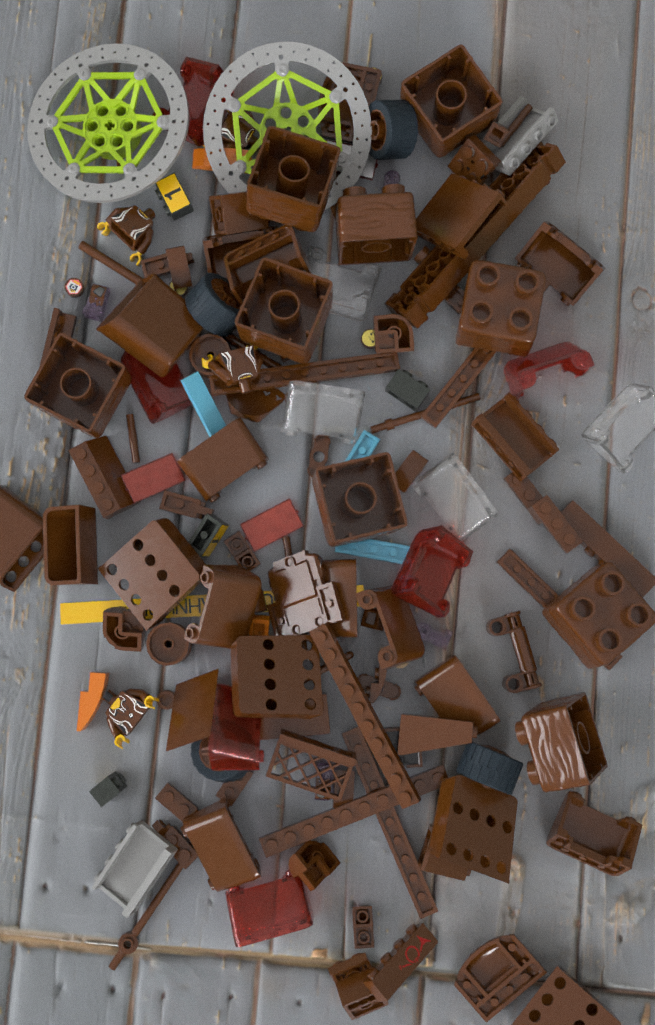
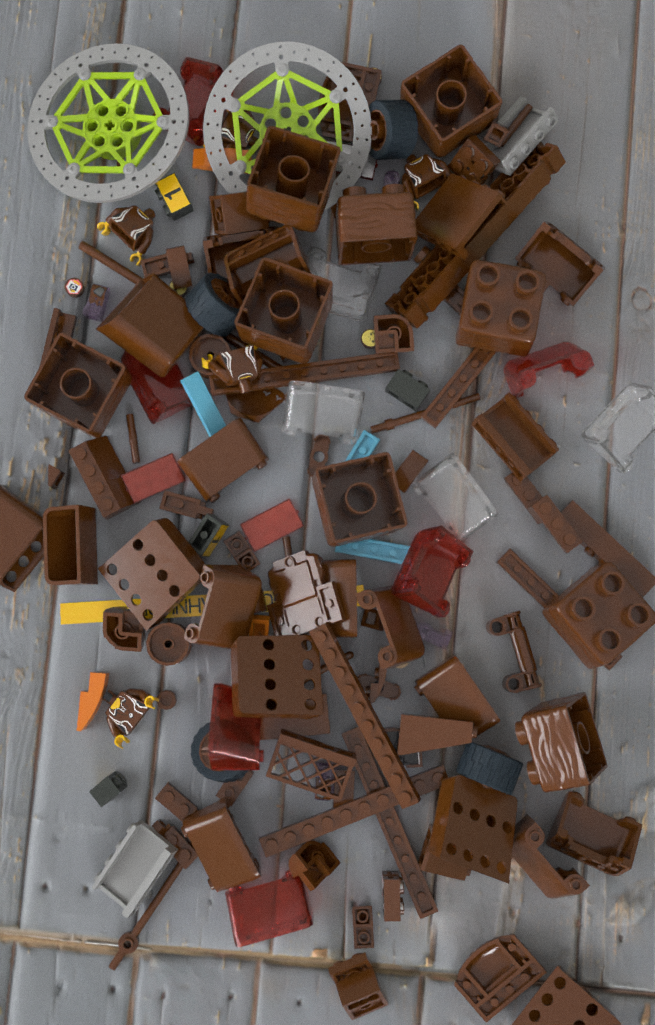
reddish brown sticker [166,668,219,751] -> none
reddish brown brick [363,923,438,1002] -> none
none -> reddish brown slope [48,464,65,489]
none -> reddish brown piece [382,871,404,922]
none -> reddish brown torso [402,154,451,211]
none -> reddish brown windscreen [512,814,590,899]

